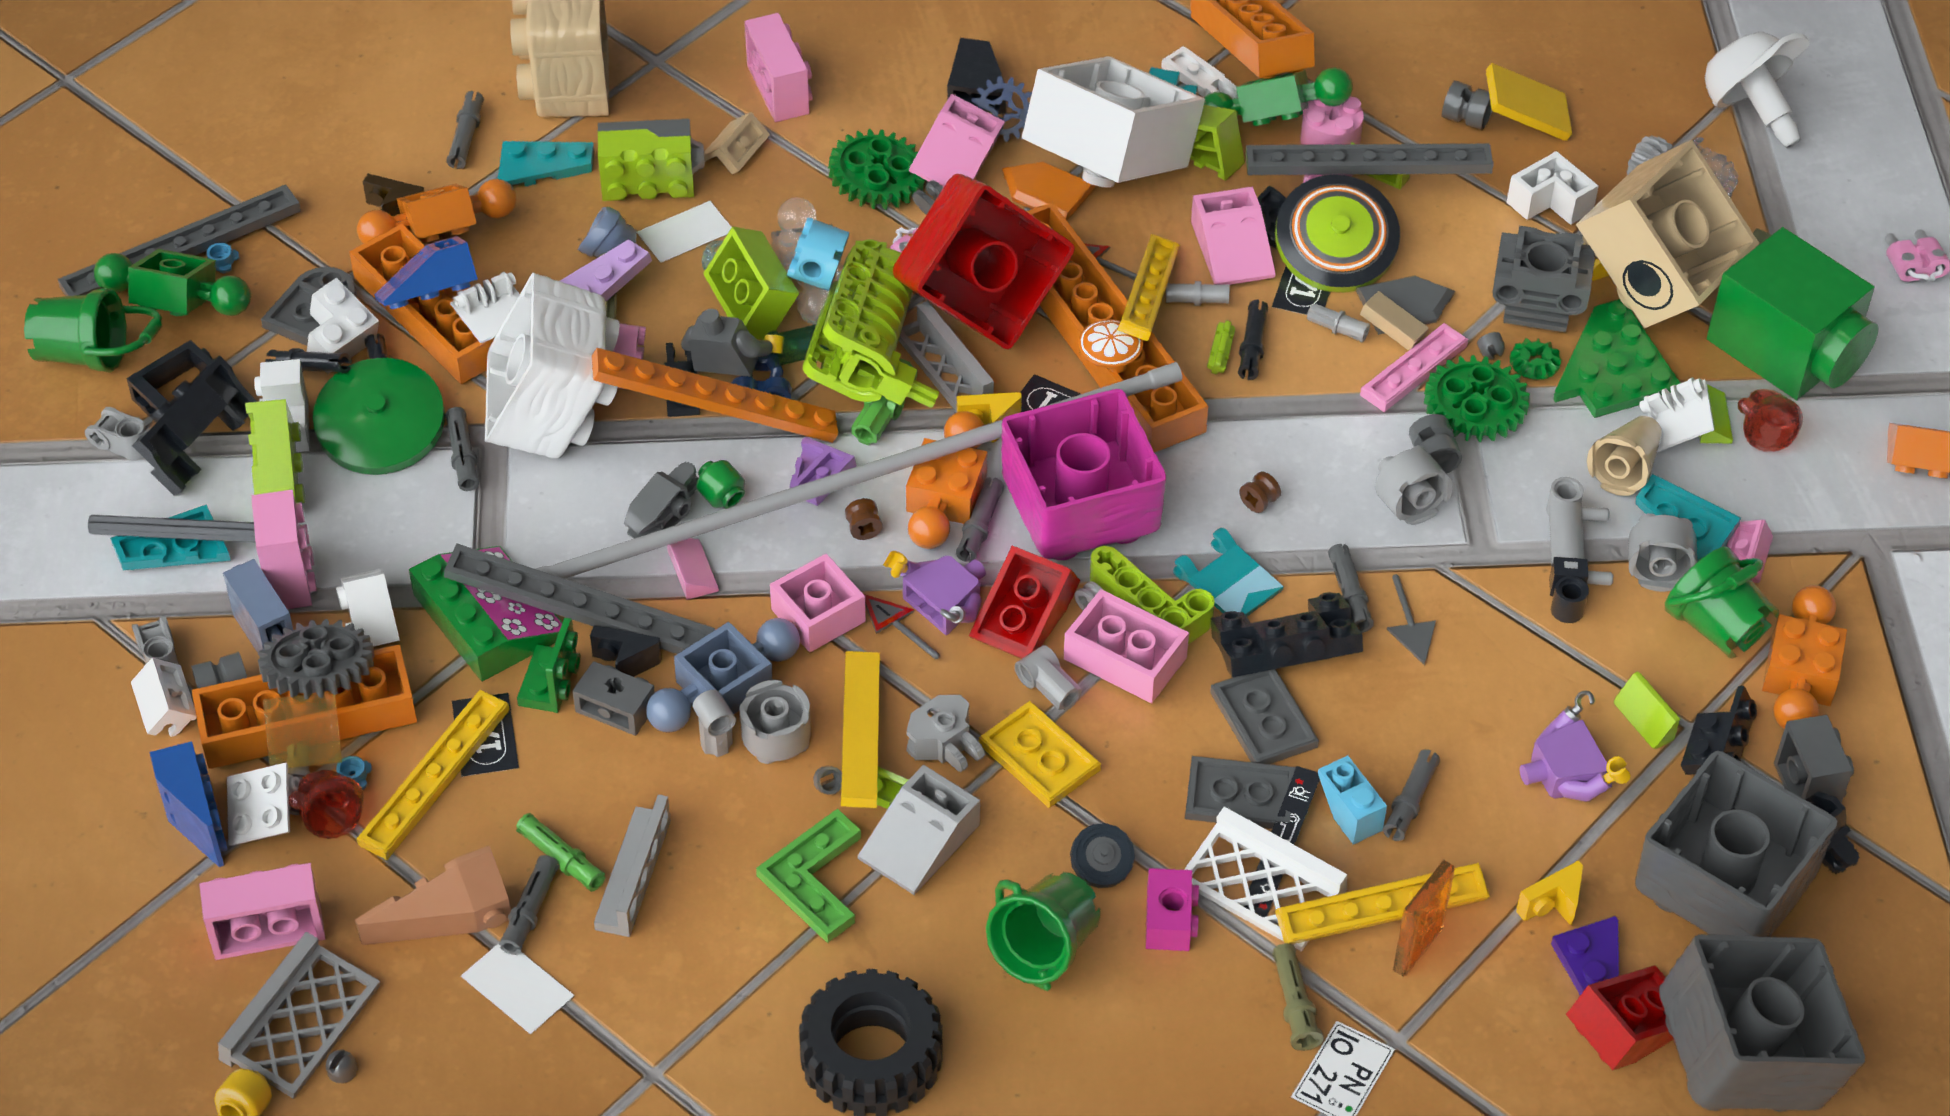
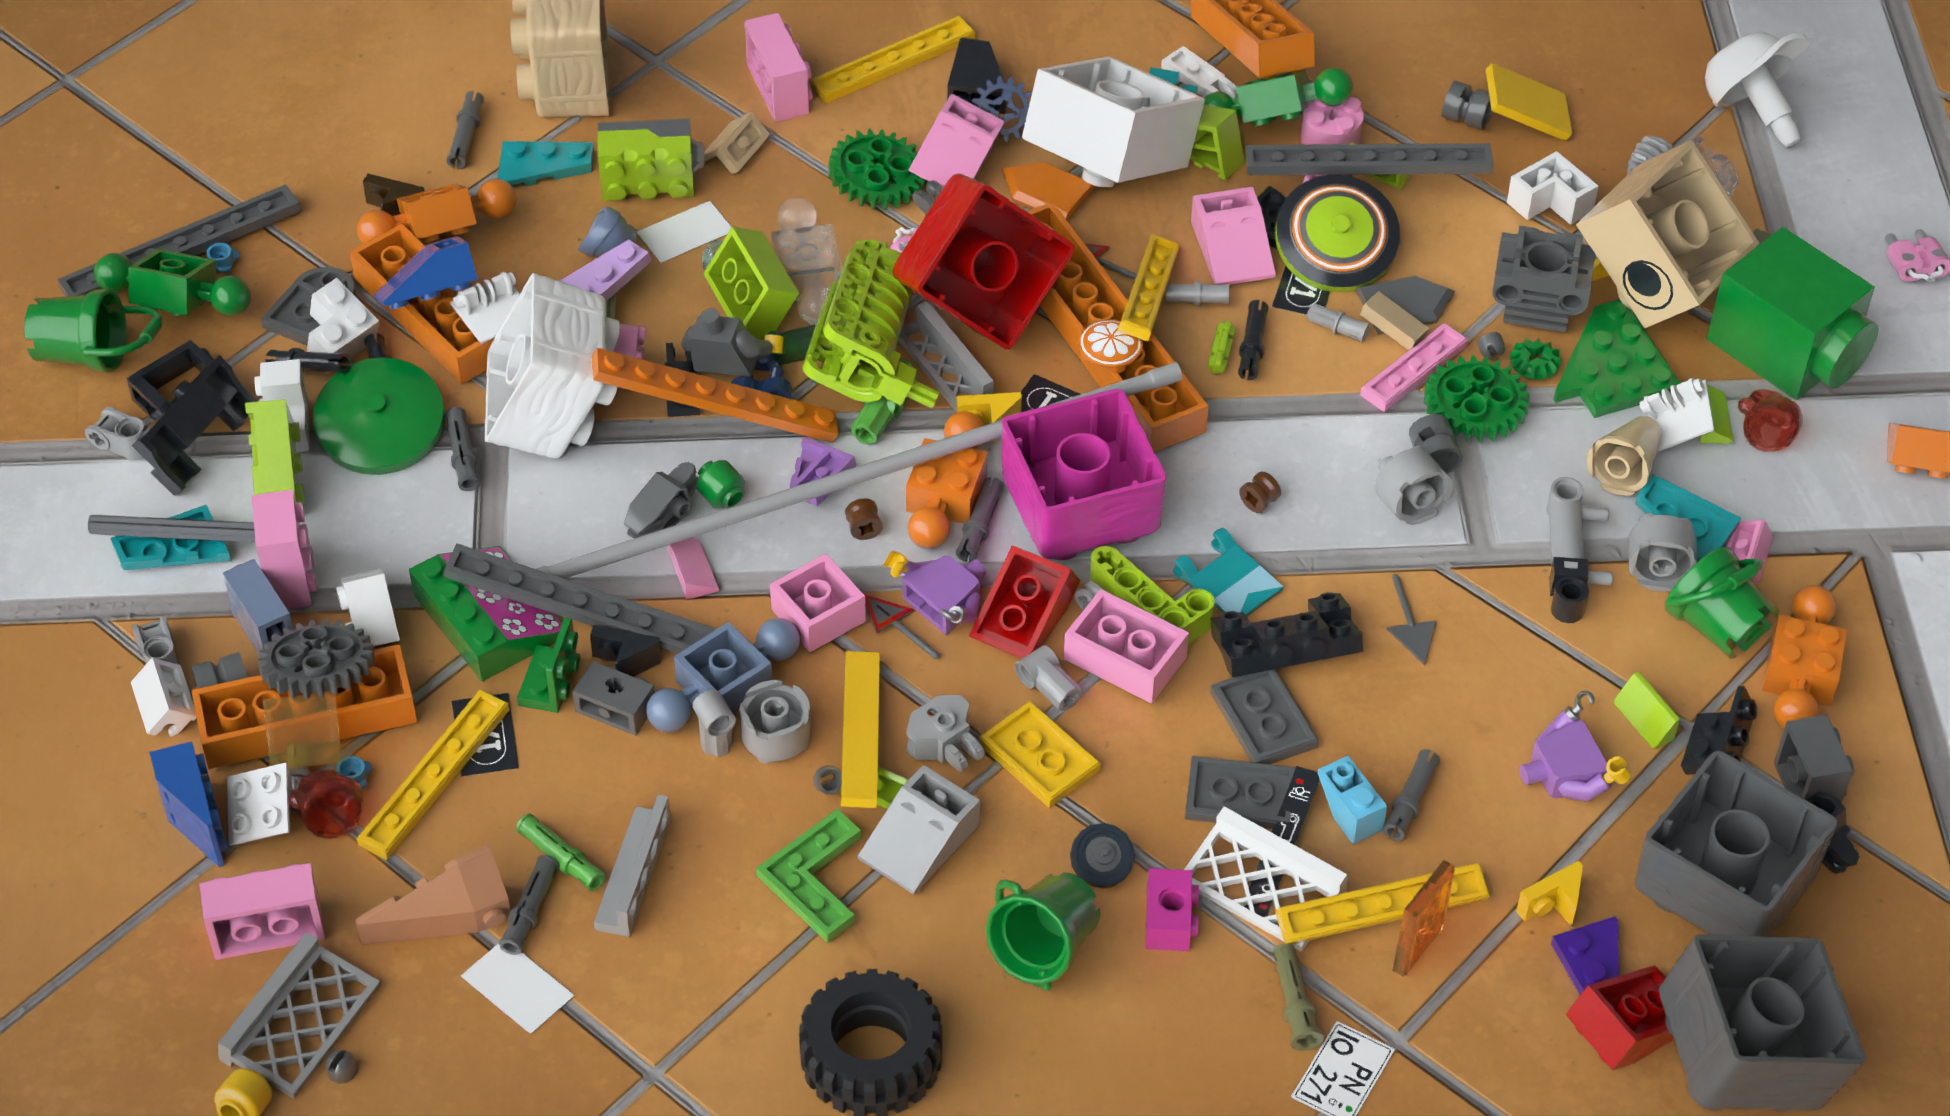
medium azure brick [787,217,850,291] -> none
dark grey pin [1328,544,1374,633] -> none
none -> yellow tile [810,16,975,104]

